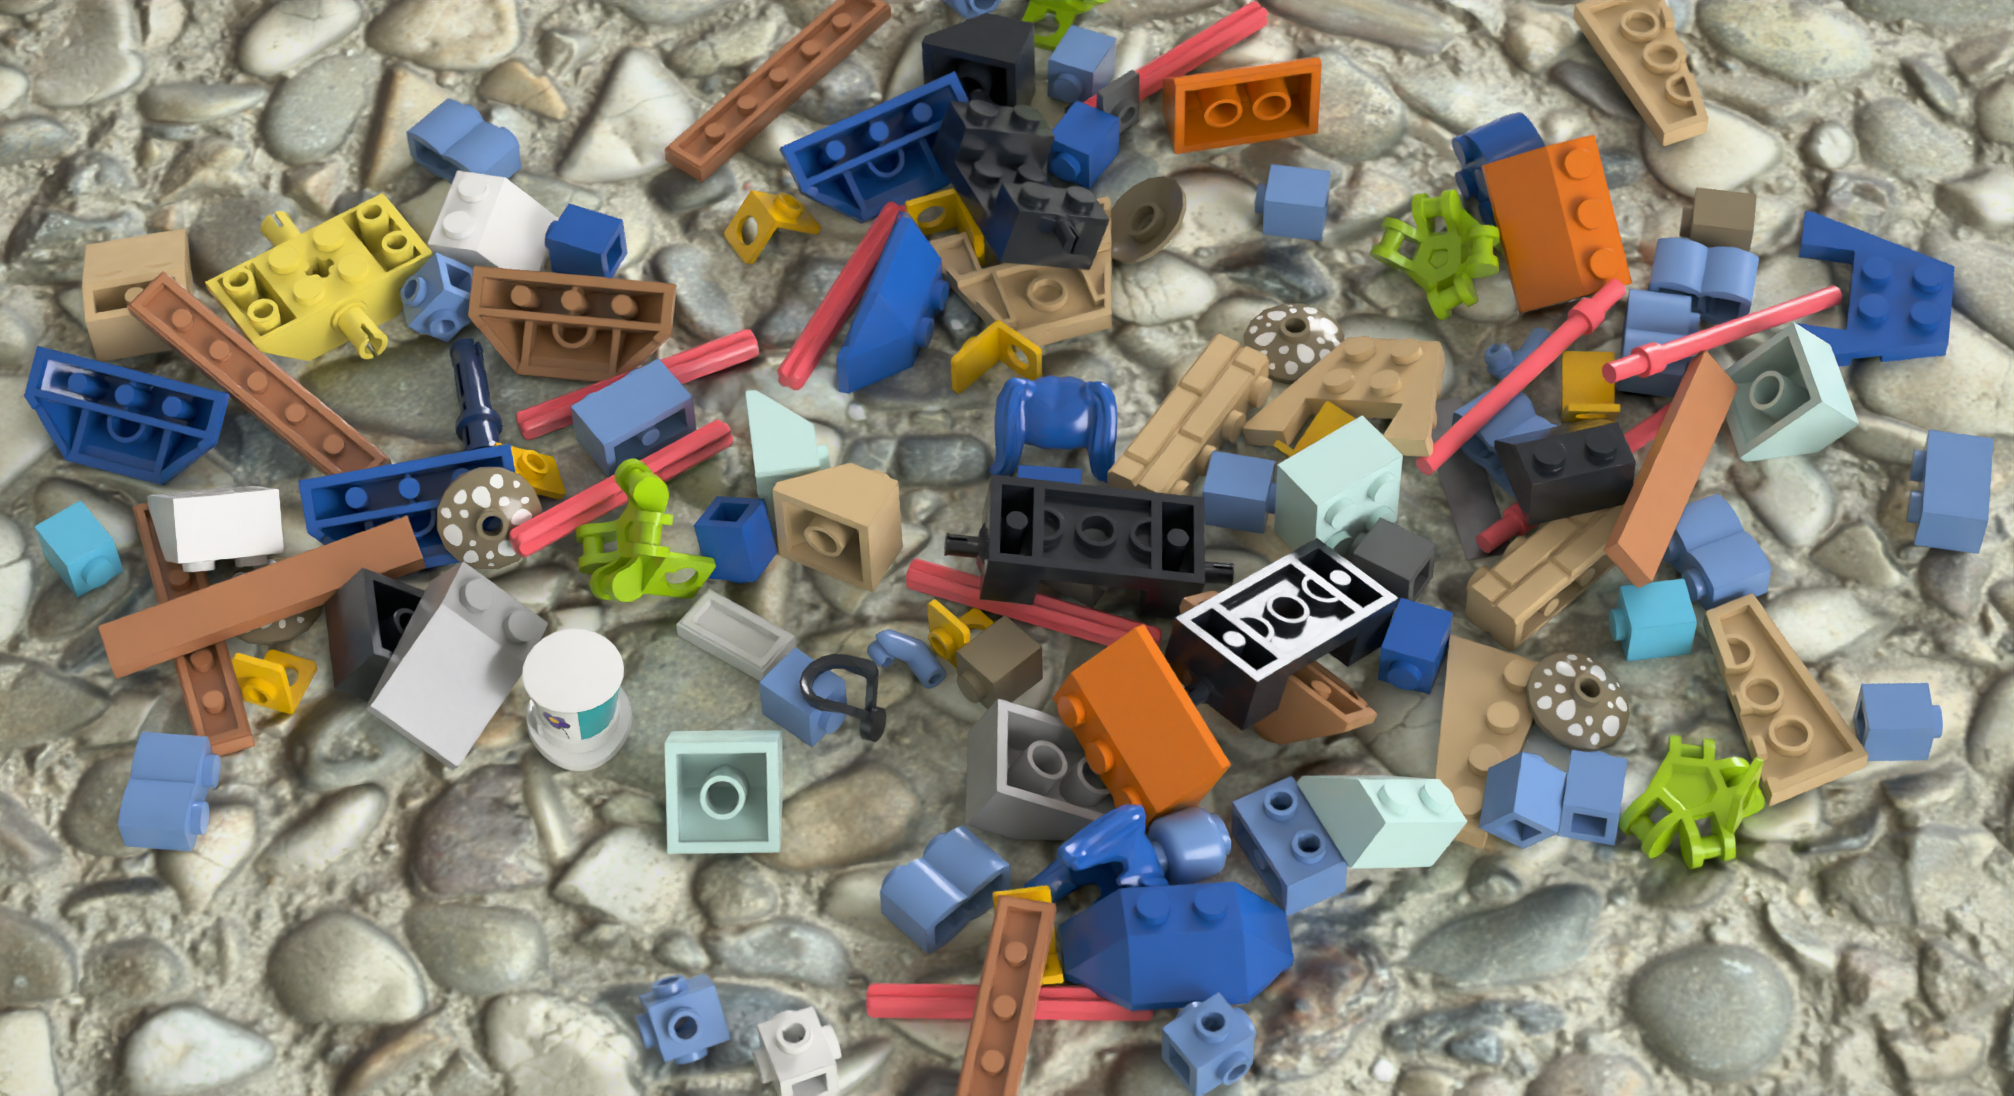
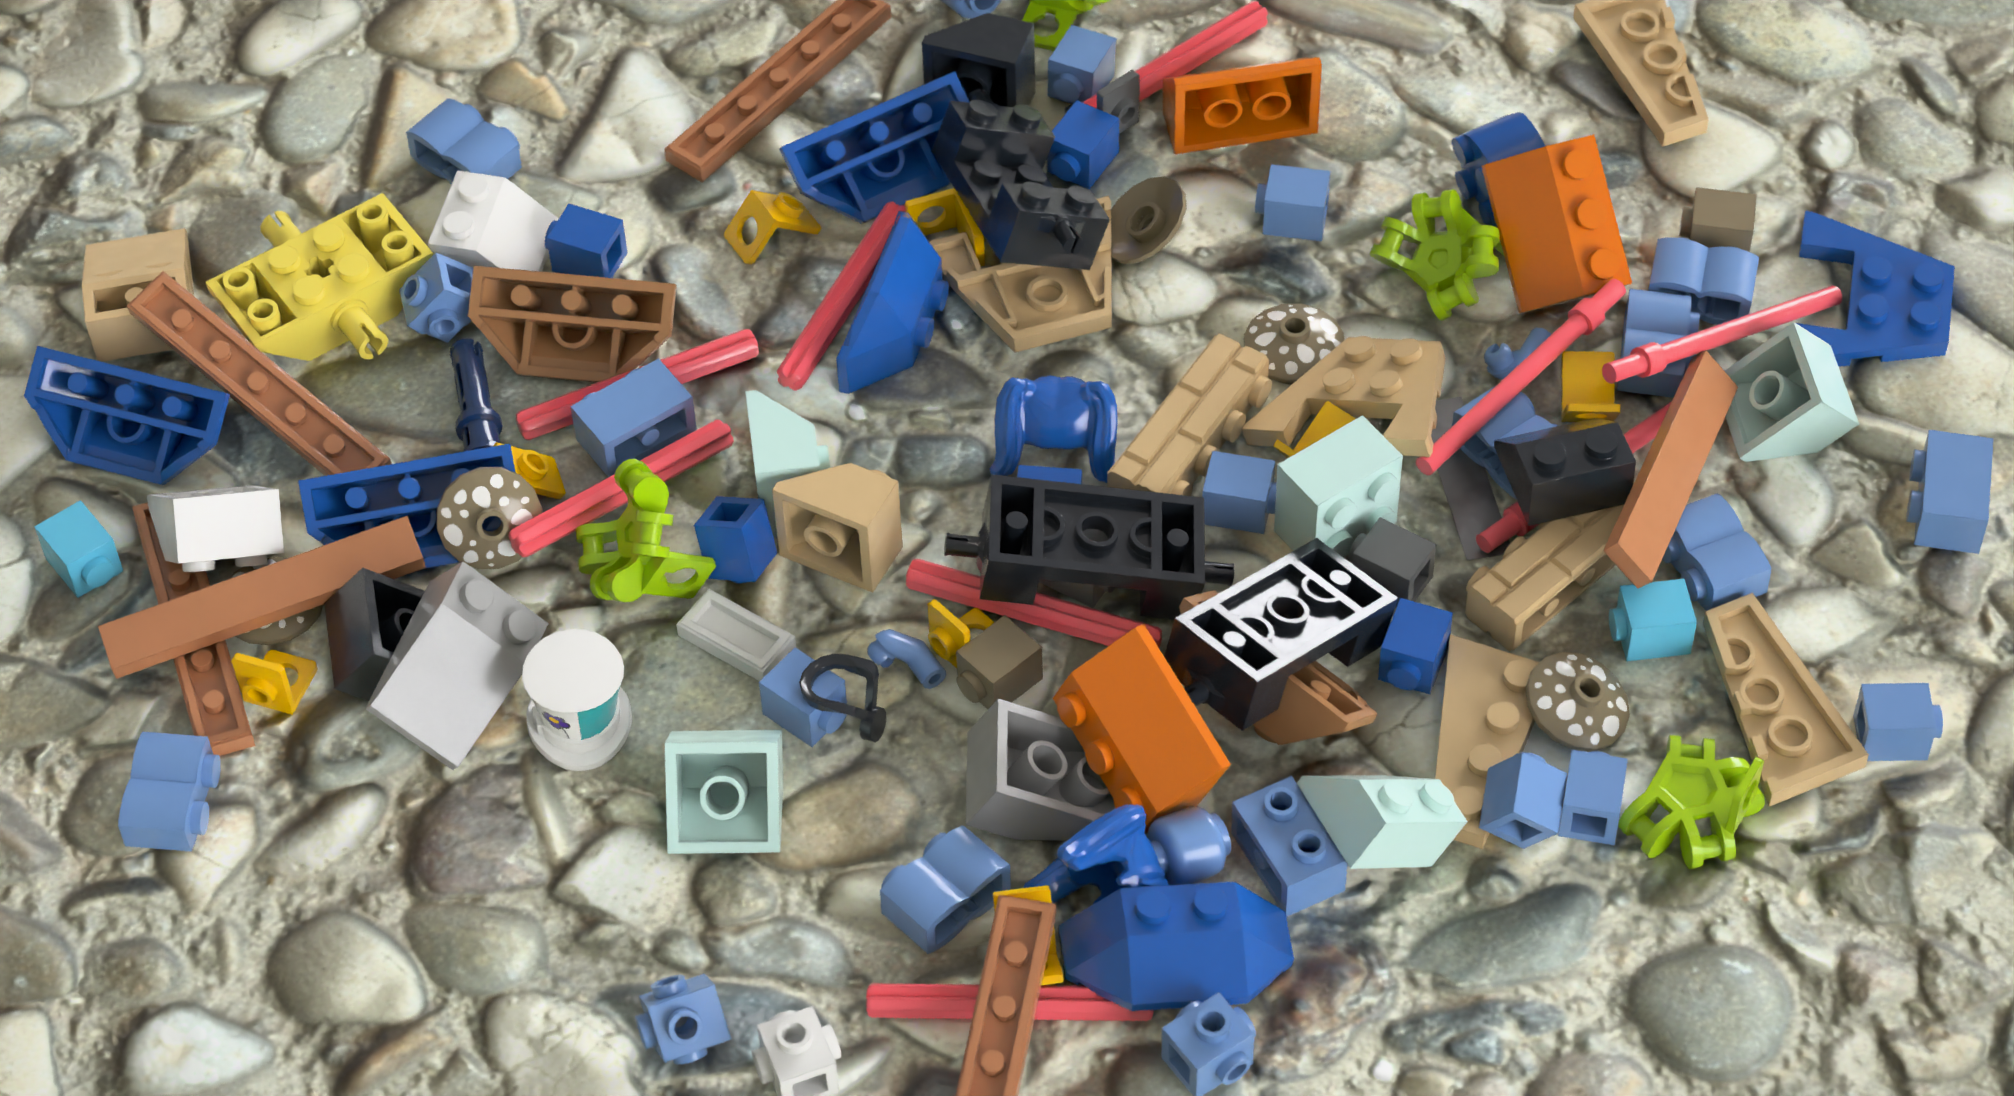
yellow bracket [951,319,1042,394] -> none

